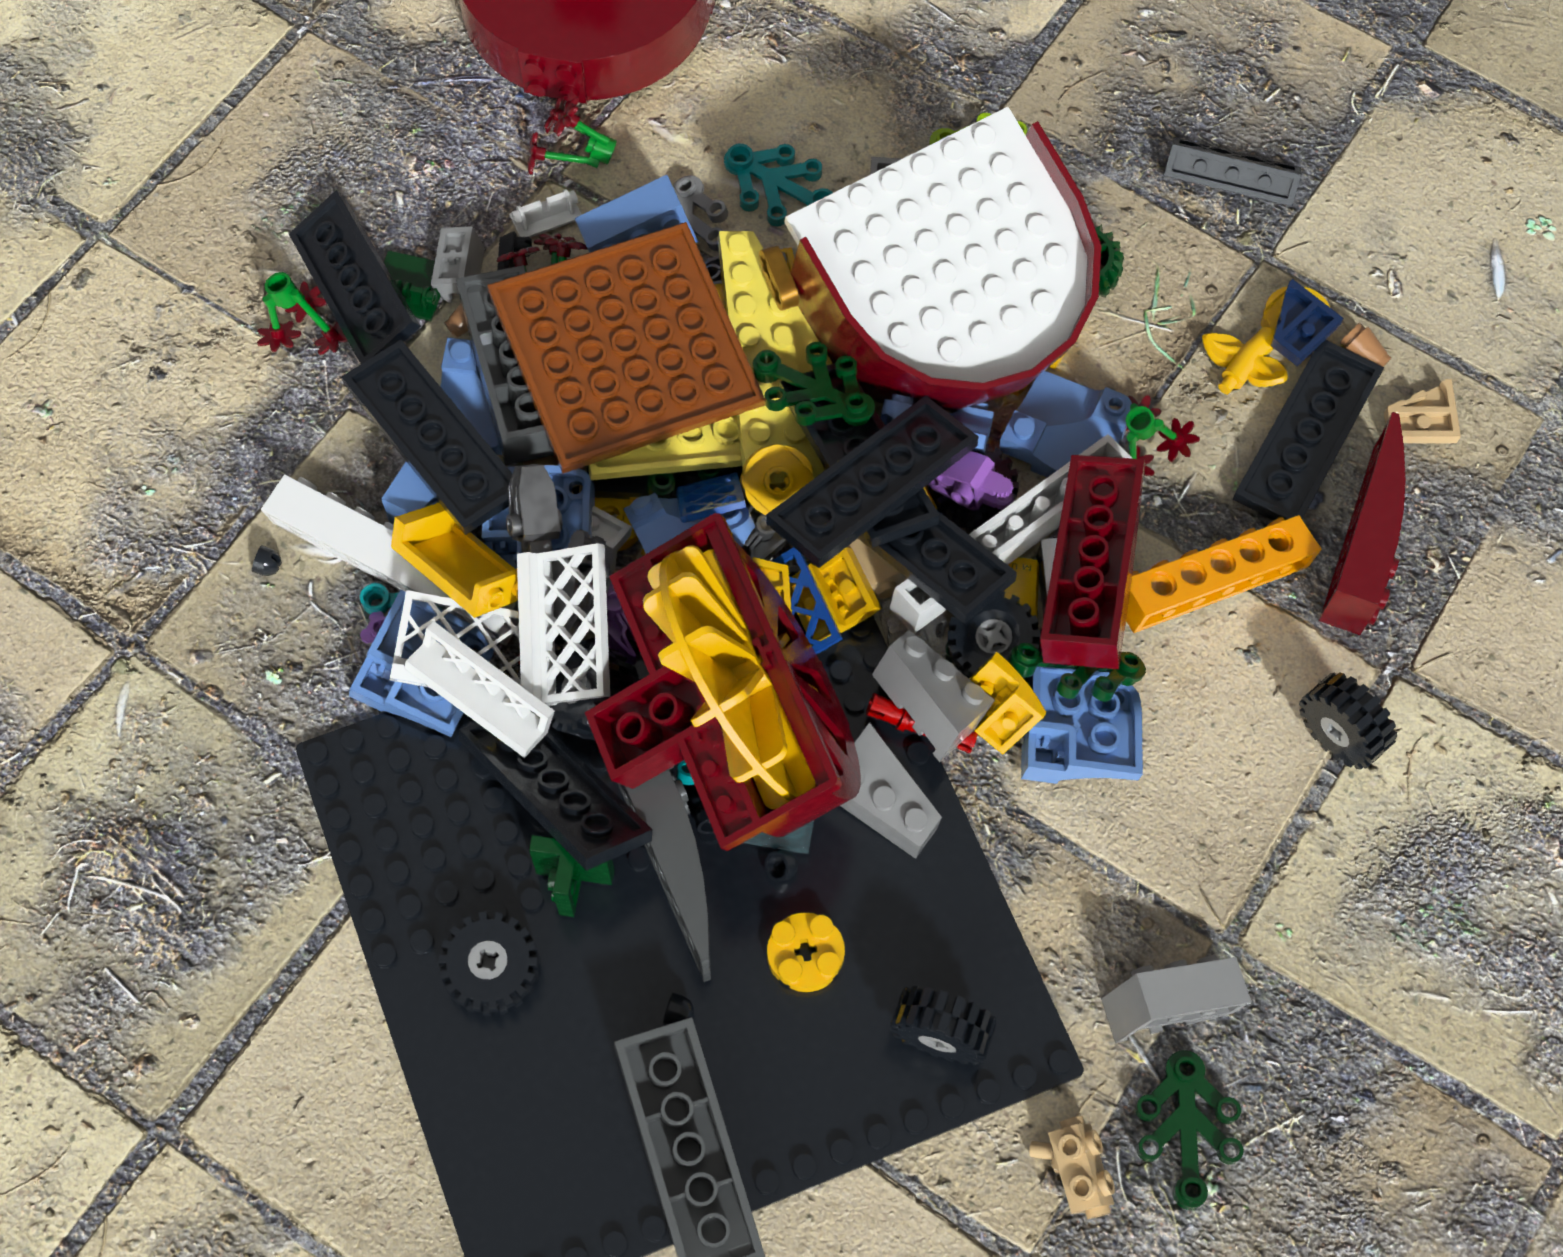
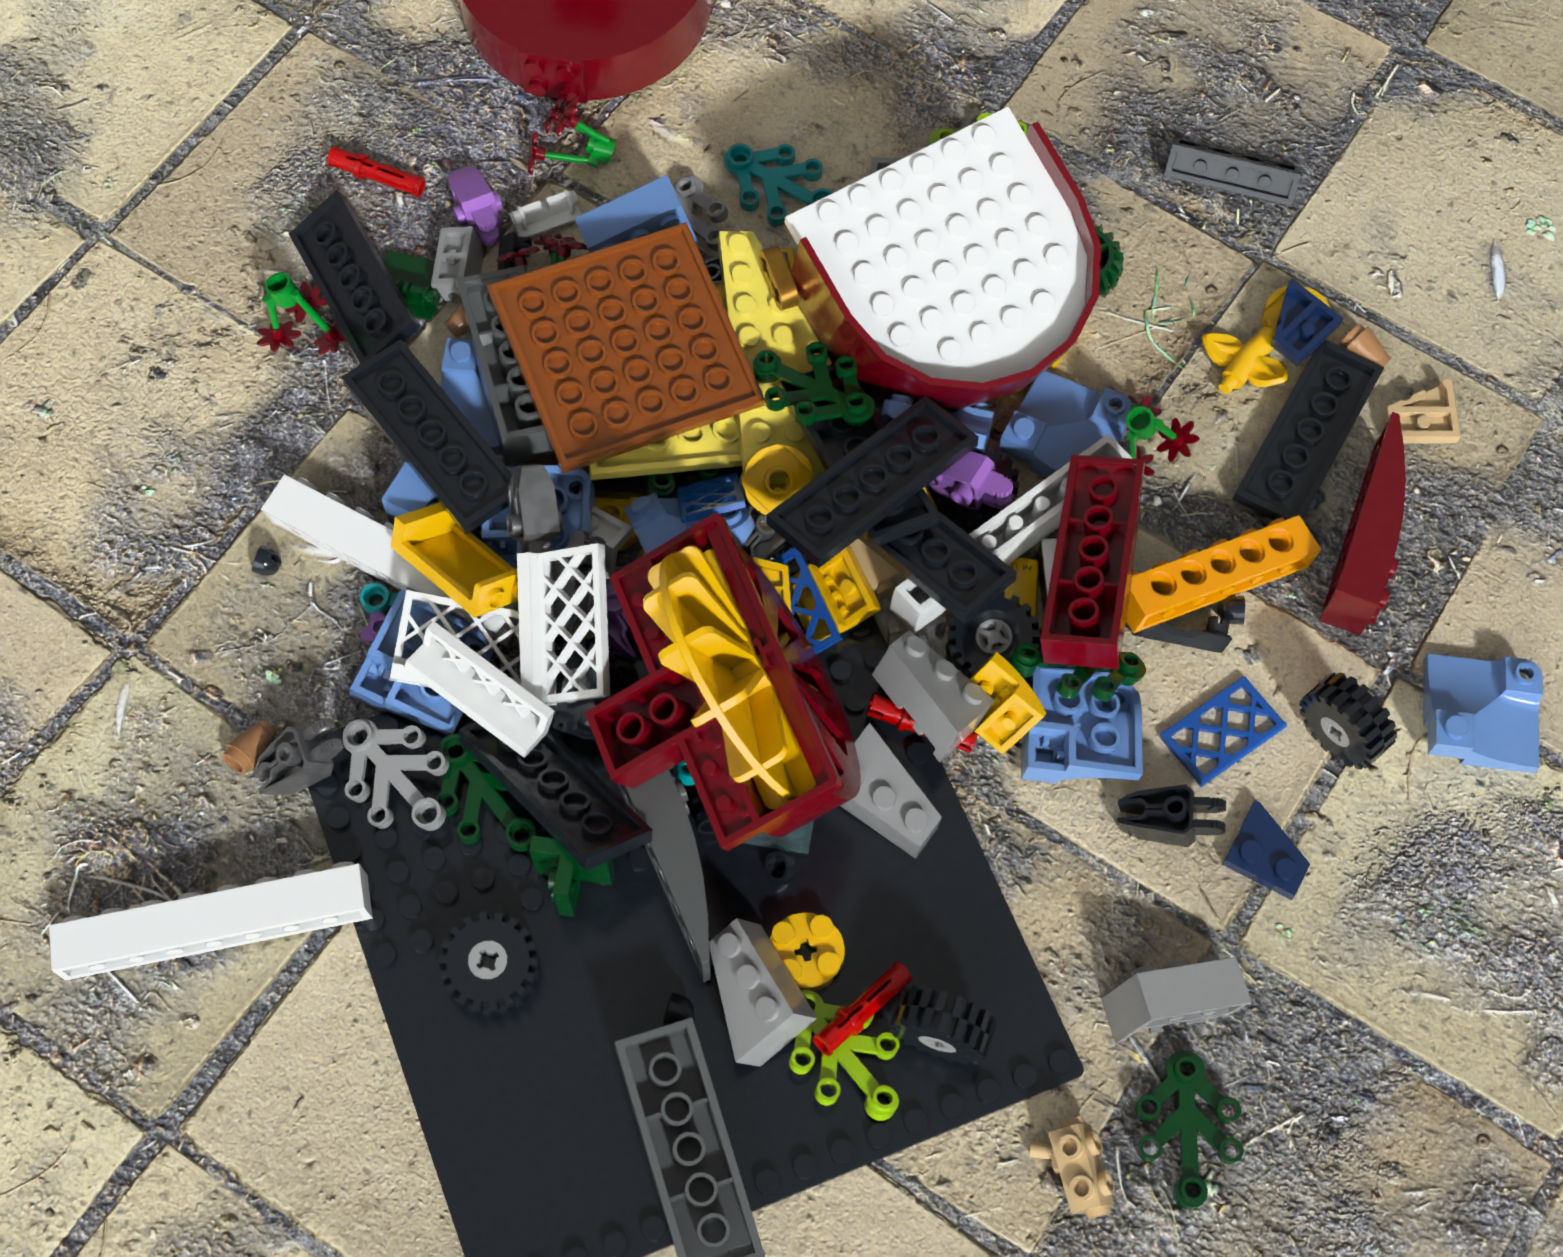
none -> white brick [49,862,373,980]
none -> medium nougat cone [222,720,277,775]
none -> flat silver hinge [253,717,344,795]
none -> red pin [327,145,426,198]
none -> light grey plant [343,719,449,831]
none -> dark green plant [435,734,537,852]
none -> medium lavender hinge [448,165,503,247]
none -> light grey wedge [709,918,818,1067]
none -> lime plant [789,990,900,1121]
none -> red pin [813,962,912,1056]
none -> black hinge [1117,784,1226,848]
none -> black piece [1130,616,1232,653]
none -> blue window [1159,676,1287,787]
none -> black hinge [1218,596,1245,625]
none -> dark blue wing [1222,800,1310,900]
none -> medium blue slope [1423,654,1543,773]

